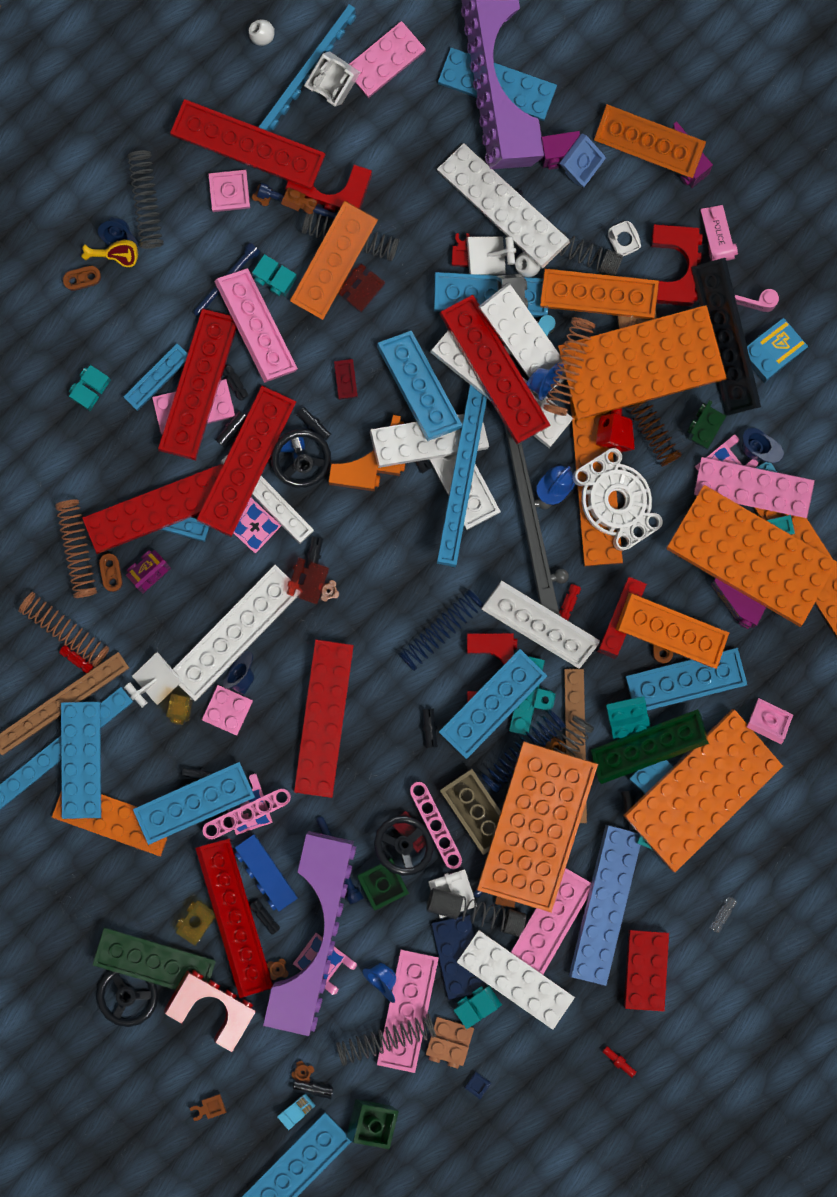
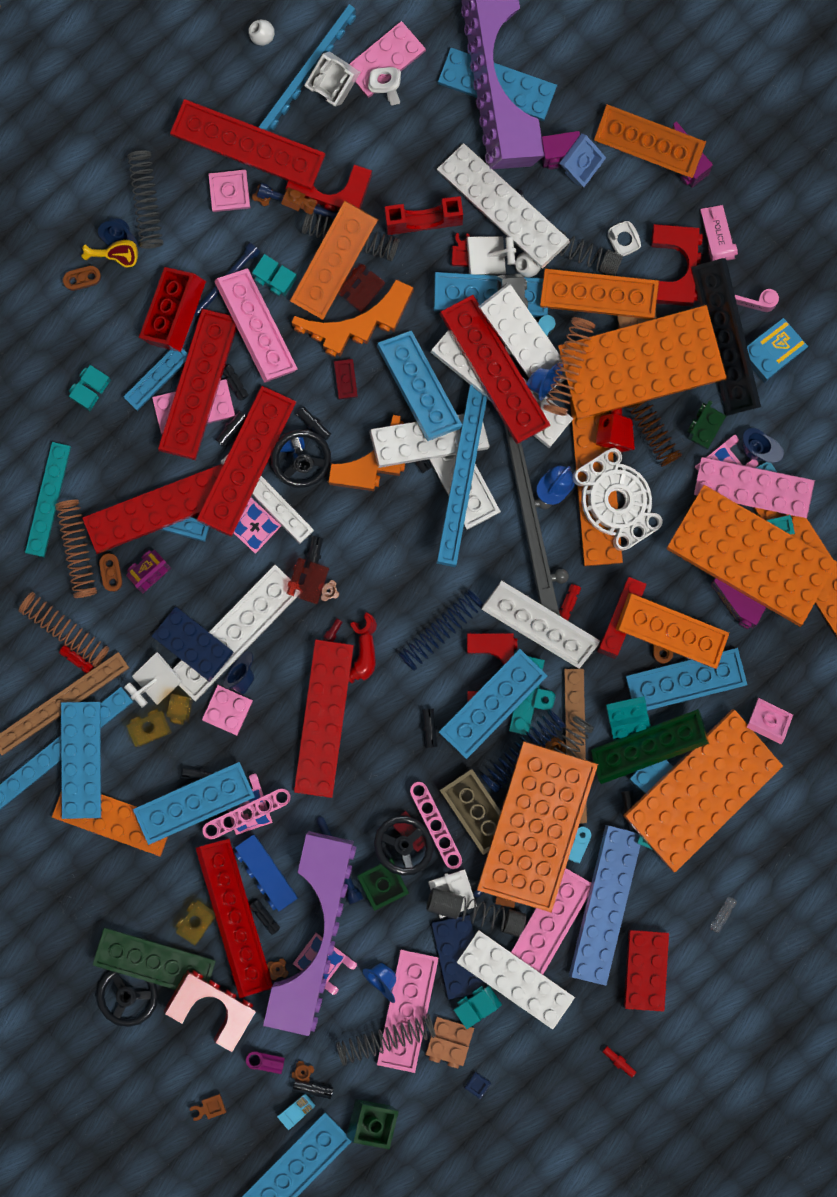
none -> teal plate [25,442,71,558]
none -> clear yellow brick [126,709,172,748]
none -> red brick [139,267,206,352]
none -> dark blue plate [152,607,234,682]
none -> magenta piece [246,1051,285,1074]
none -> orange arch [292,280,413,357]
none -> dark red bar [323,618,343,642]
none -> red piece [349,612,377,683]
none -> white piece [368,67,401,105]
none -> red arch [385,196,463,235]
none -> medium azure leg [568,827,591,864]

